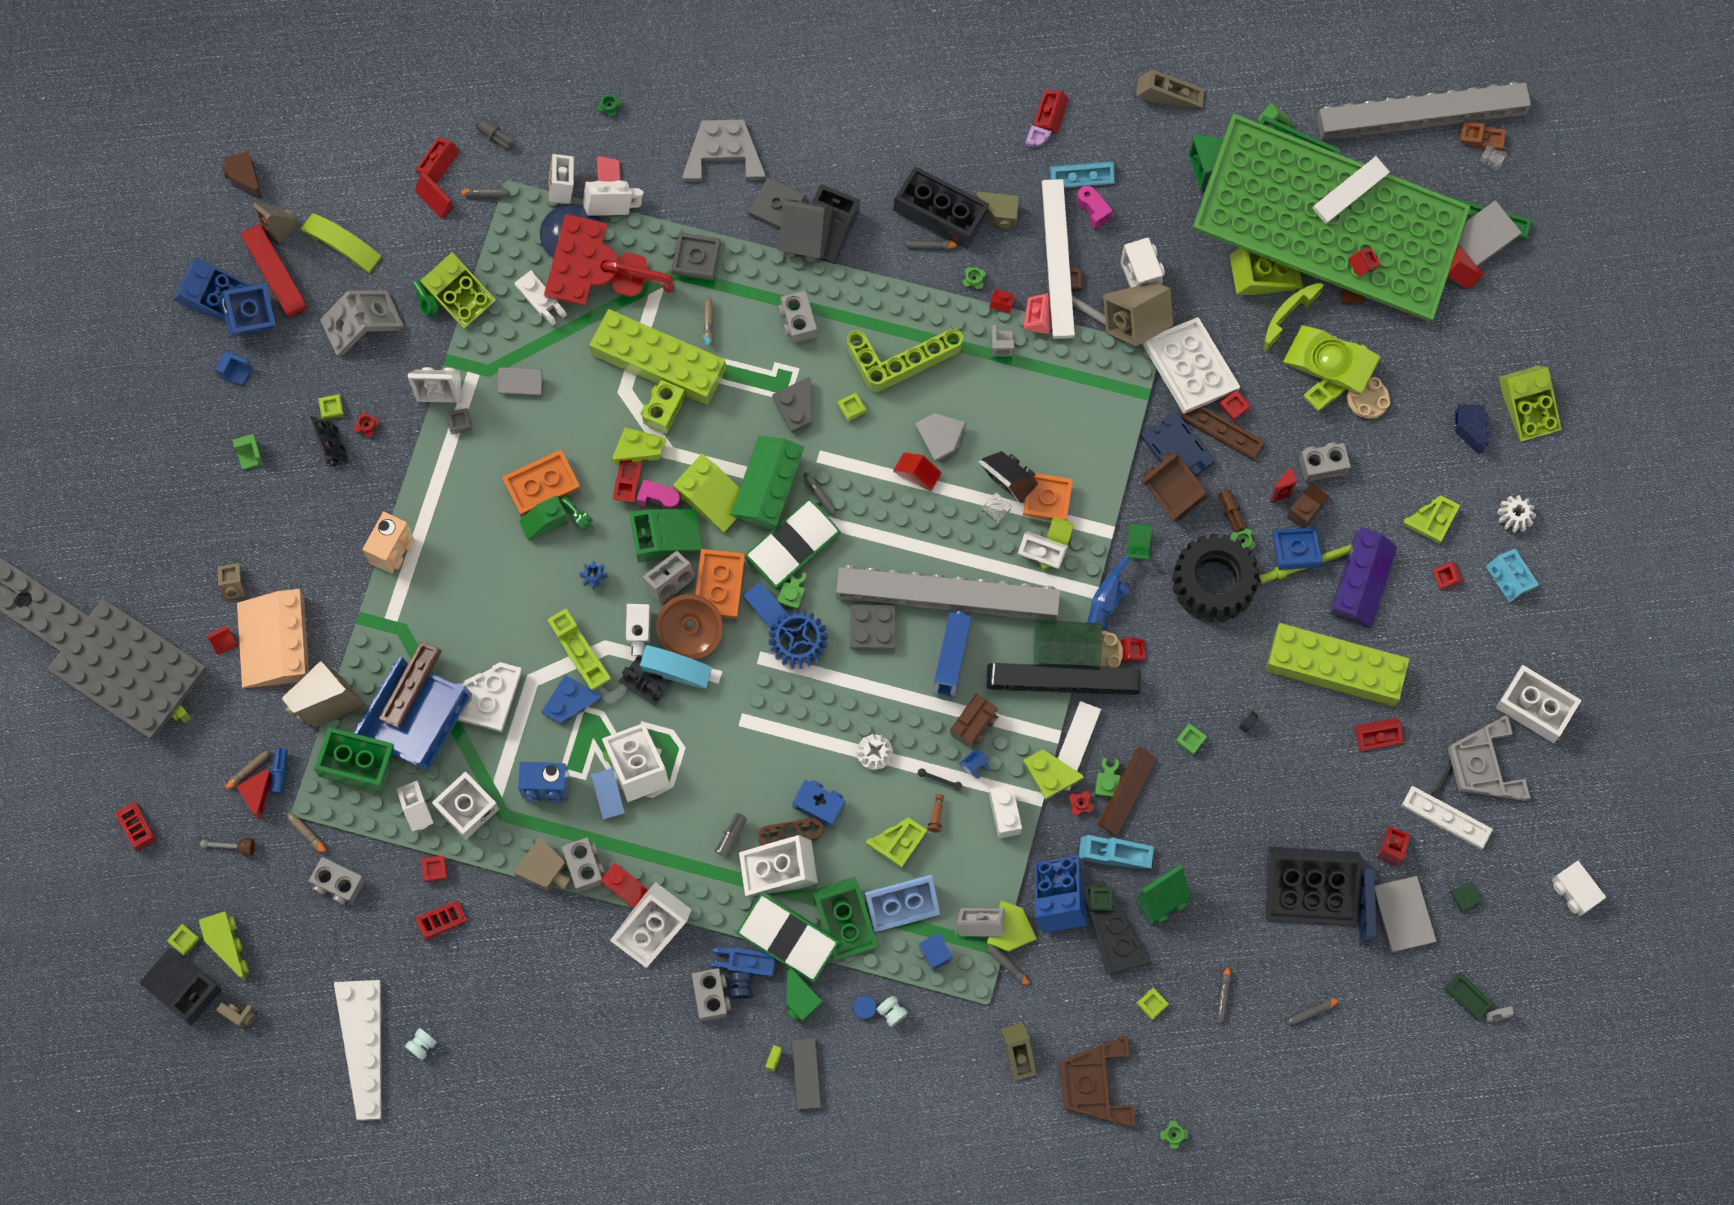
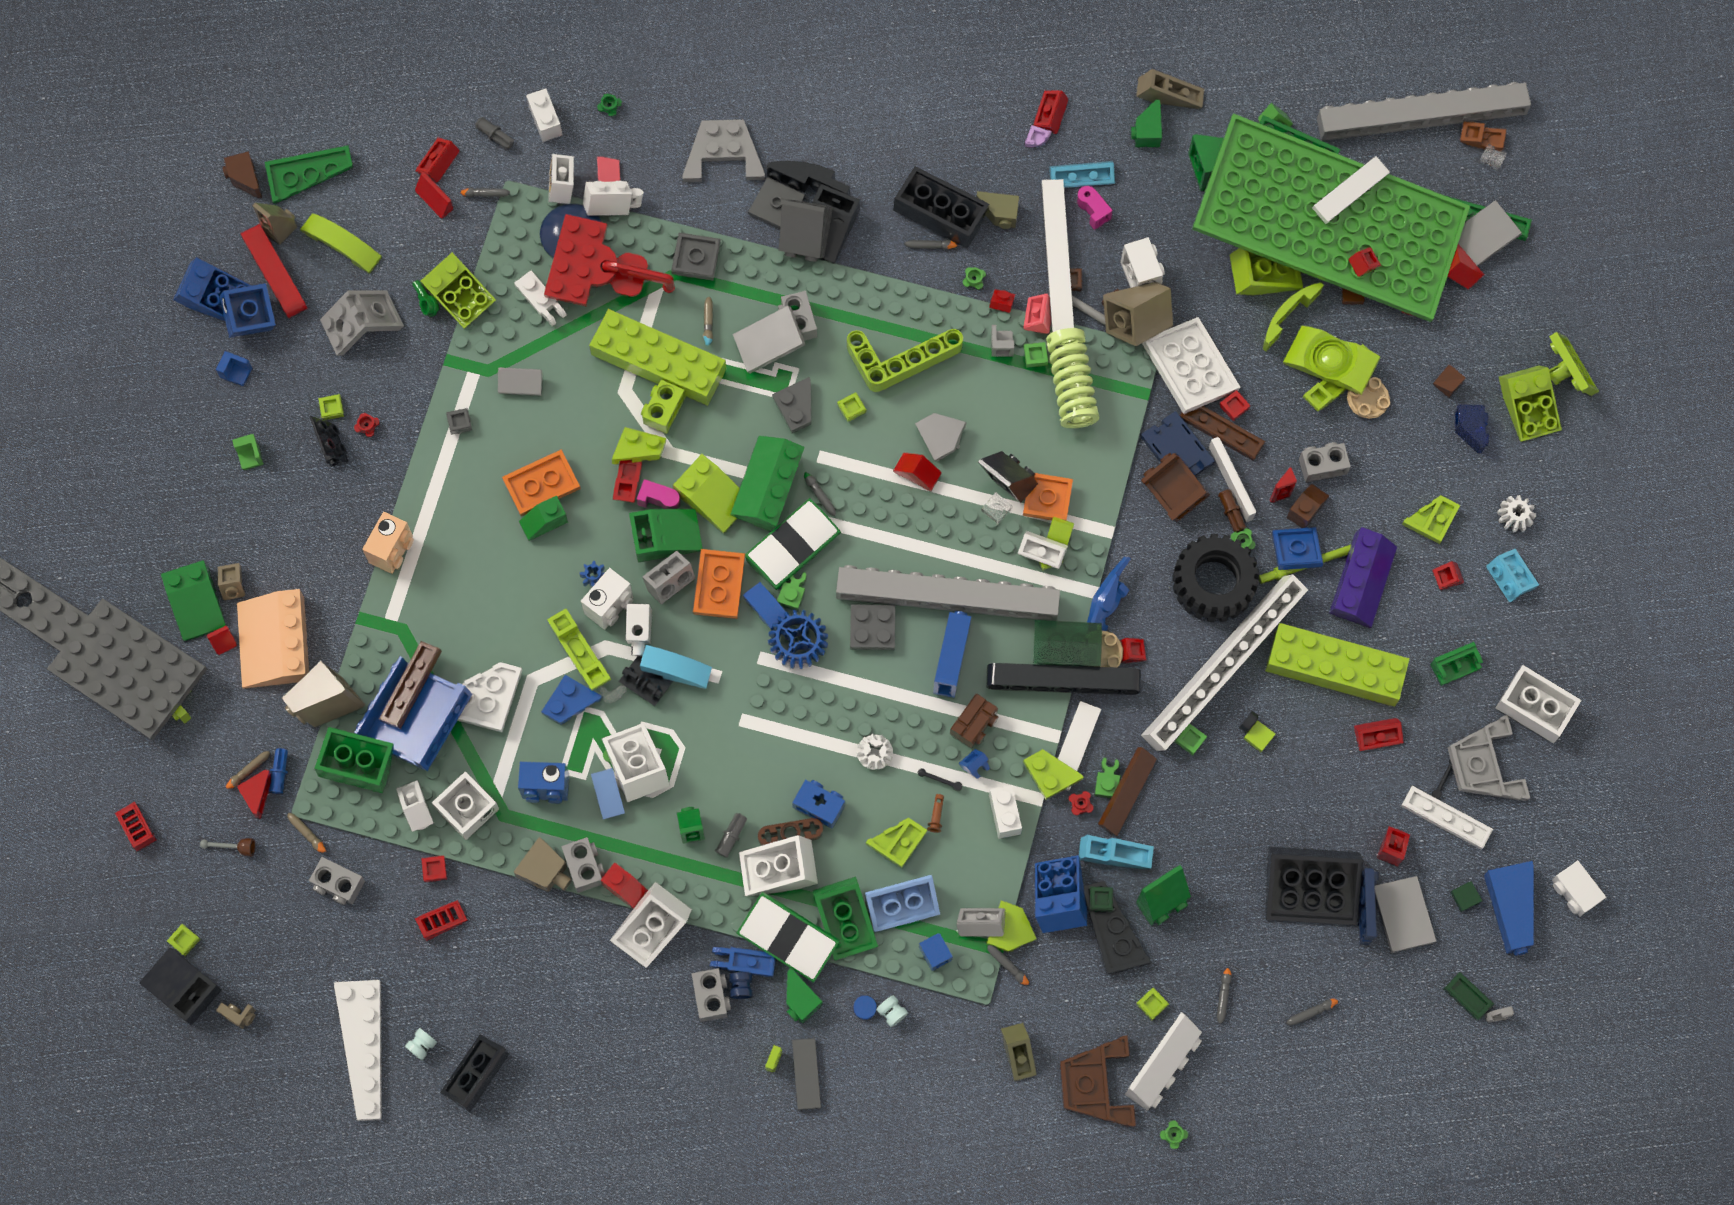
lime slope [199,911,249,981] -> none
white slope [408,367,462,403] -> none
green plate [560,496,593,531] -> none
dark orange dish [656,594,723,660] -> none
green bracket [1127,523,1152,559] -> none
none -> green slope [161,560,226,642]
none -> green wing [265,145,353,204]
none -> black slope [440,1035,509,1112]
none -> white brick [526,89,562,142]
none -> white brick [581,568,633,630]
none -> green slope [677,807,705,844]
none -> light grey tile [733,306,805,374]
none -> black slope [767,161,850,195]
none -> bright green plate [1023,342,1048,368]
none -> yellowish green piece [1046,328,1099,428]
none -> white slope [1125,1012,1202,1111]
none -> green slope [1131,100,1162,147]
none -> white brick [1141,574,1308,751]
none -> white tile [1209,437,1256,523]
none -> lime tile [1244,721,1275,752]
none -> green hinge [1430,642,1483,686]
none -> reddish brown slope [1433,365,1466,398]
none -> blue slope [1484,861,1534,956]
none -> lime plate [1549,332,1599,396]

